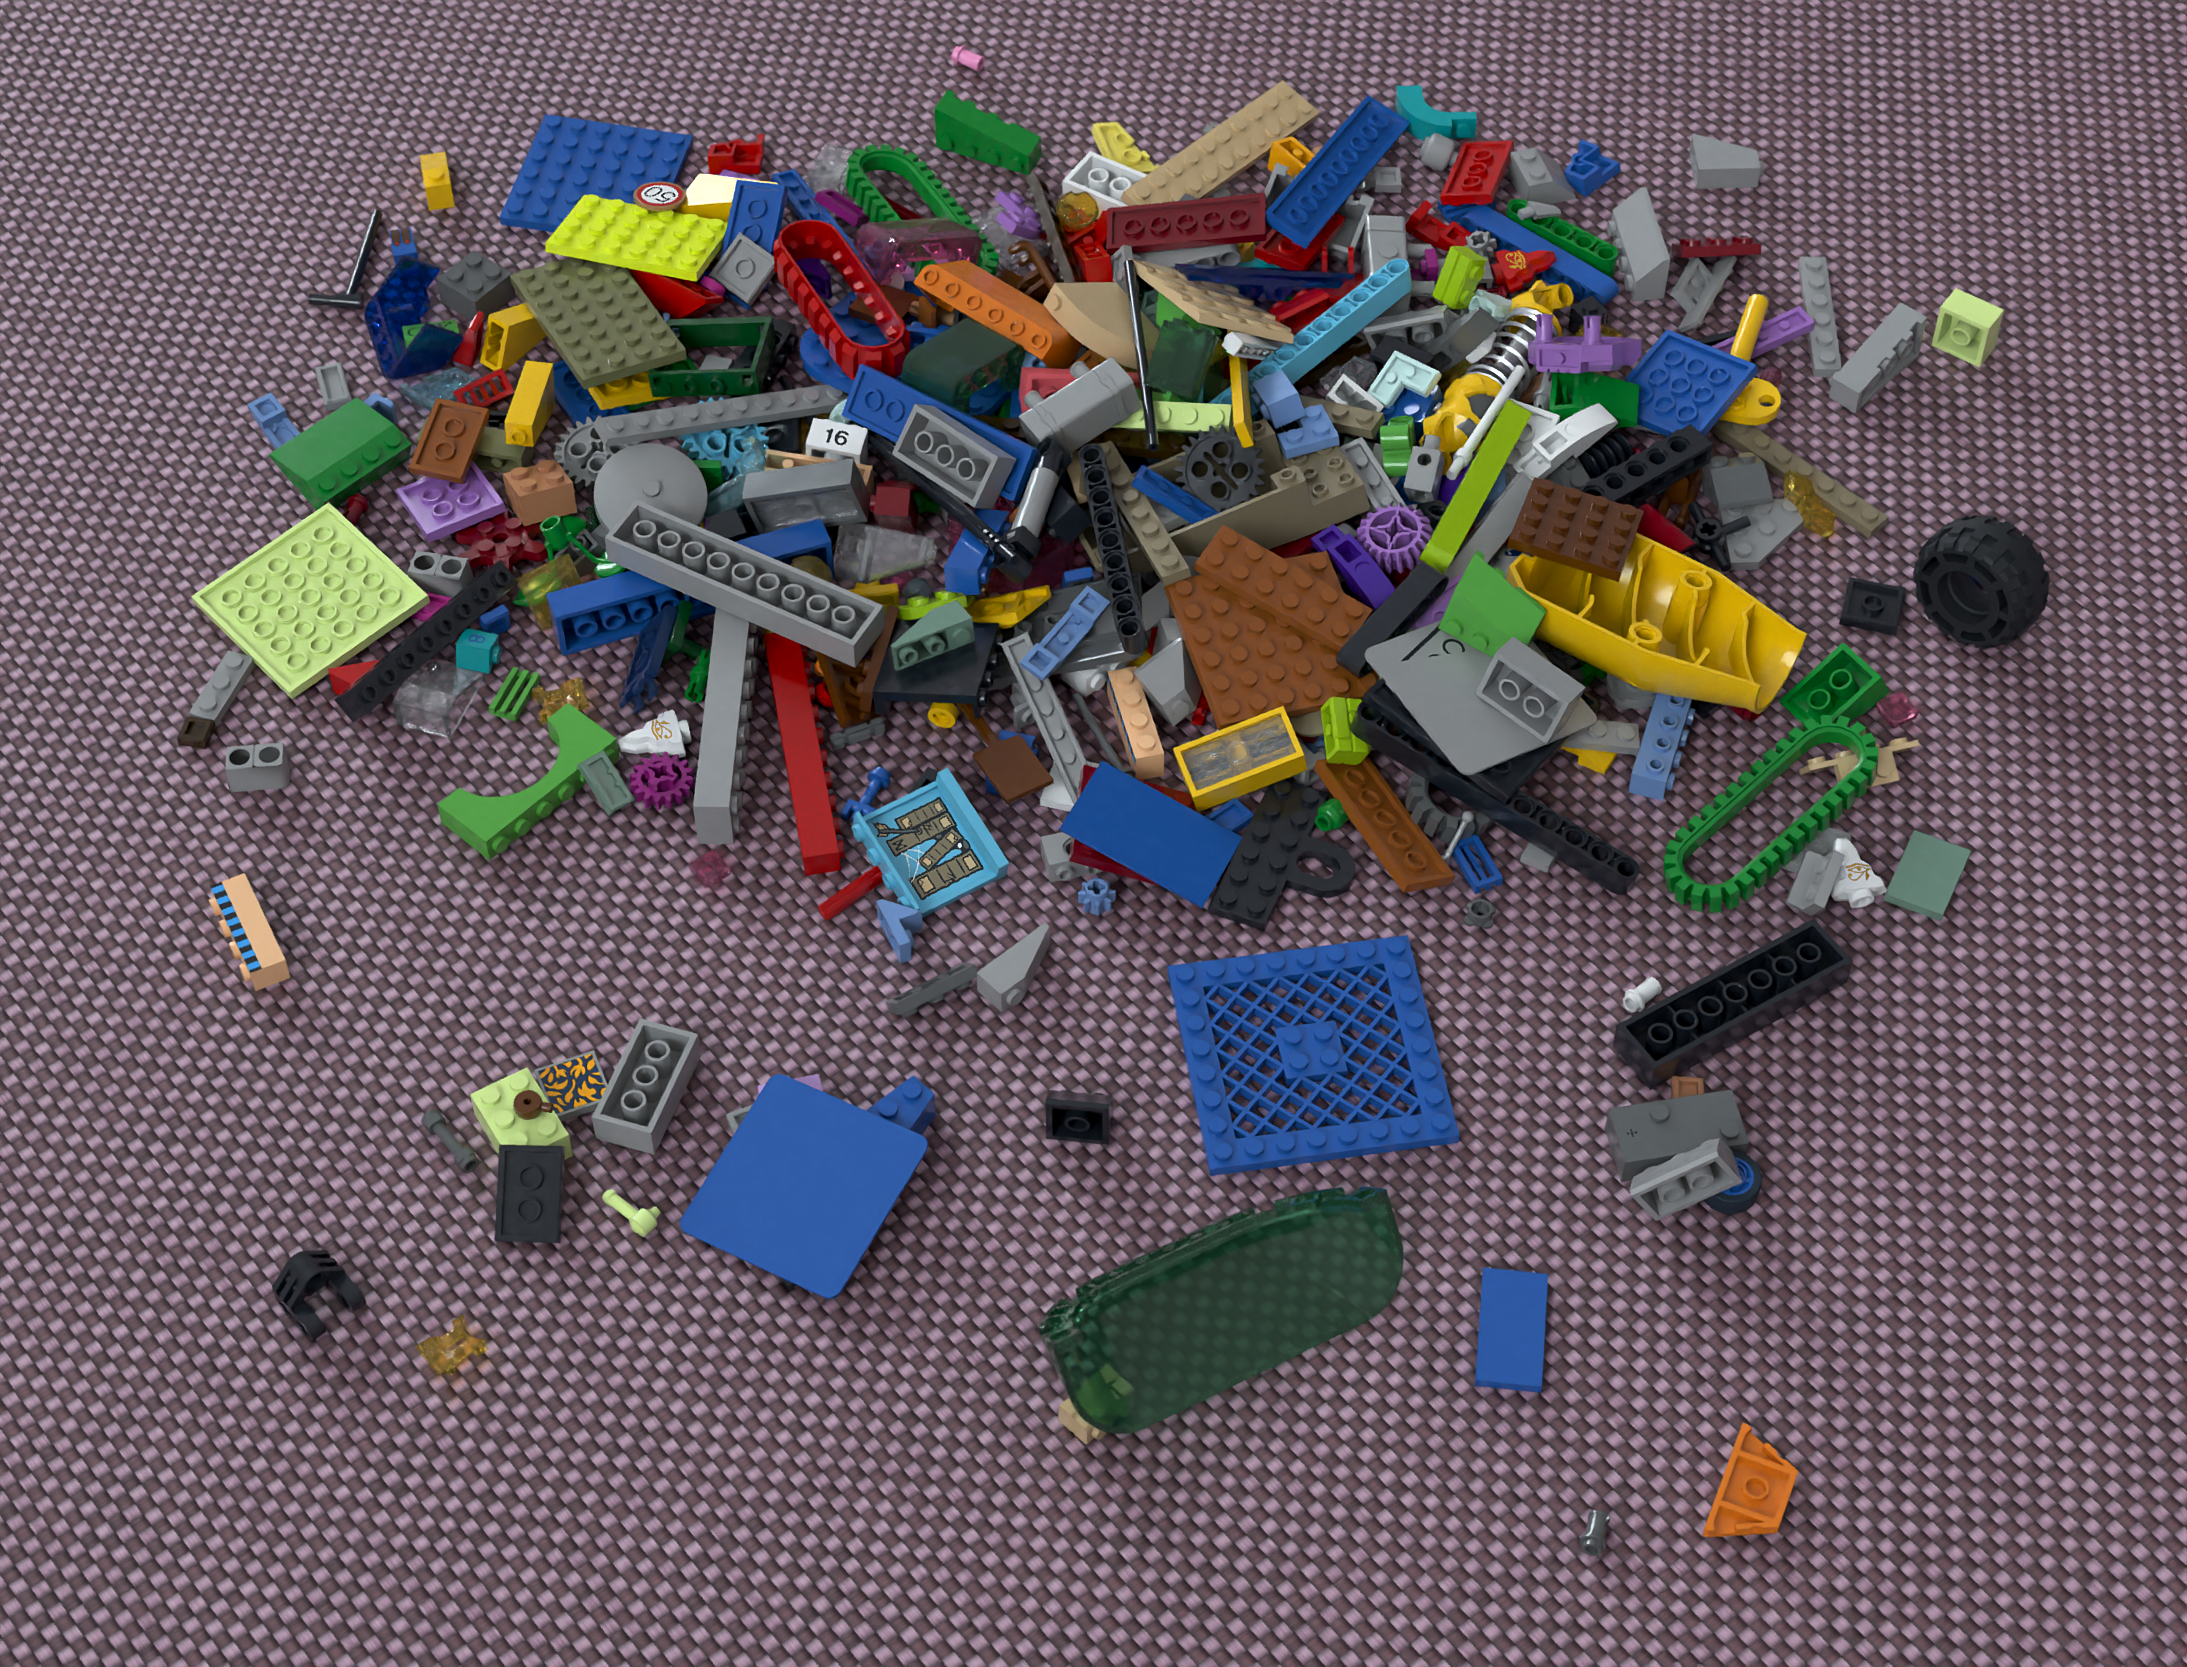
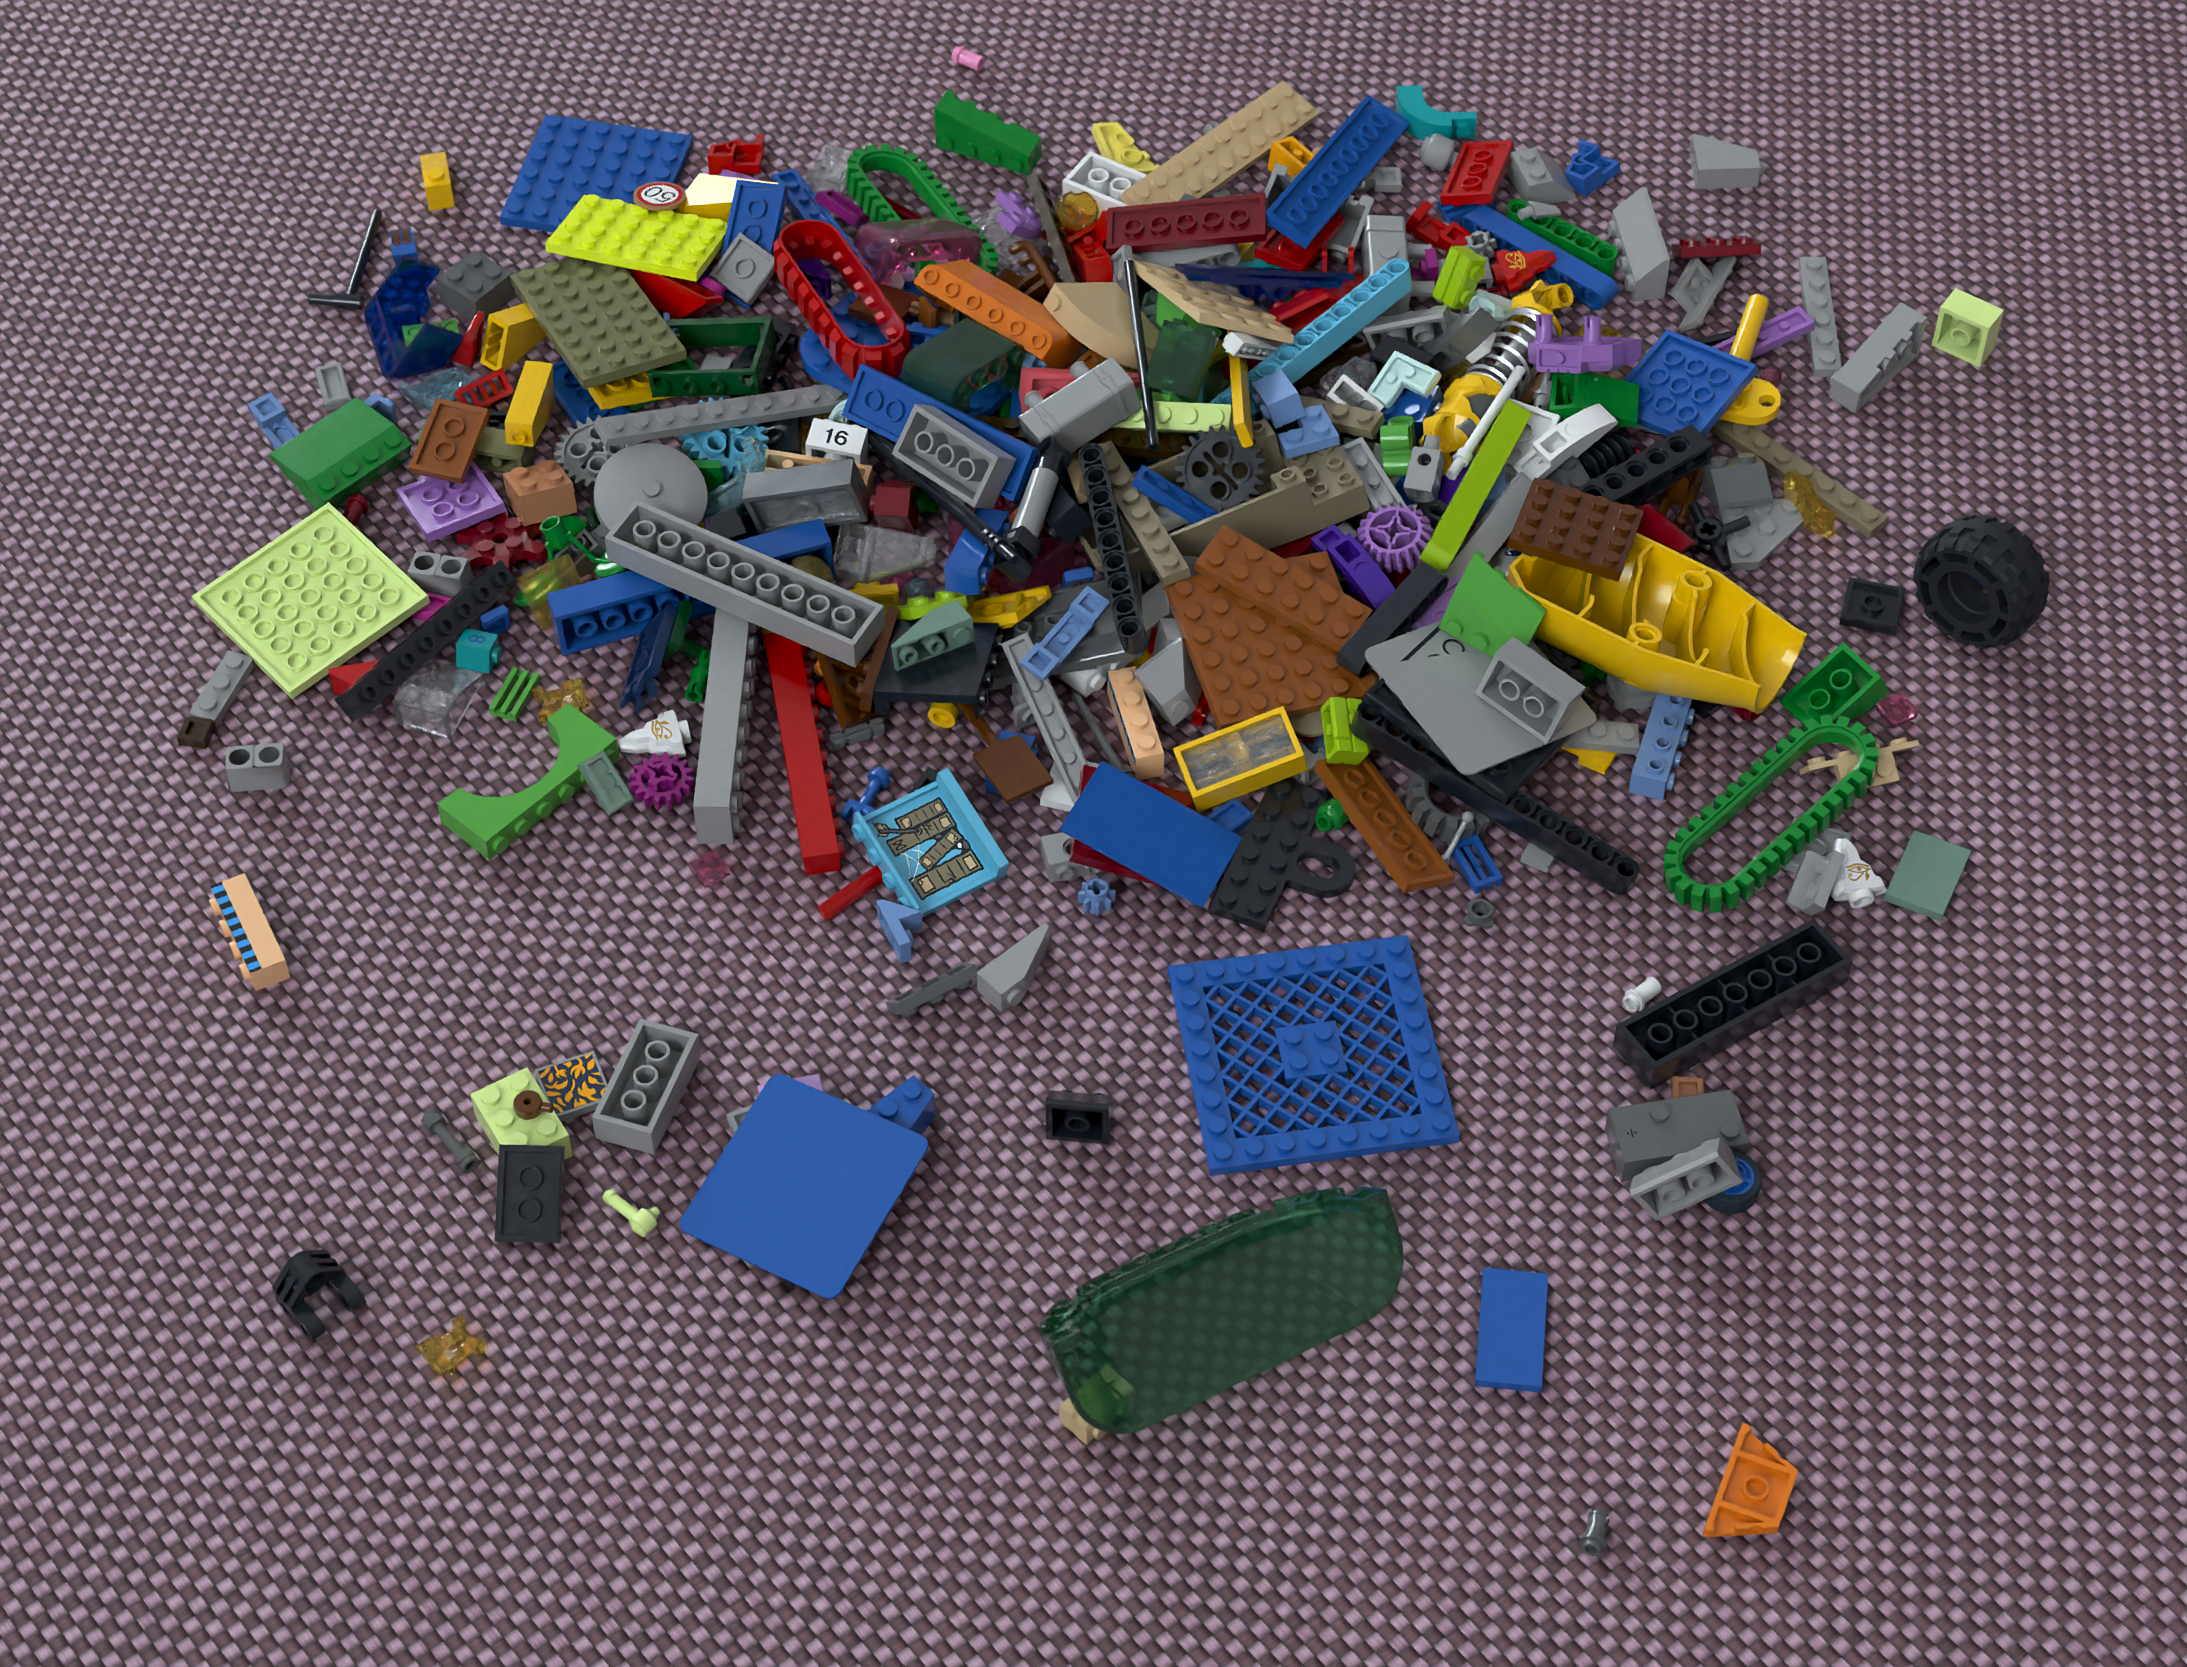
black brick [1568,296,1609,336] -> none

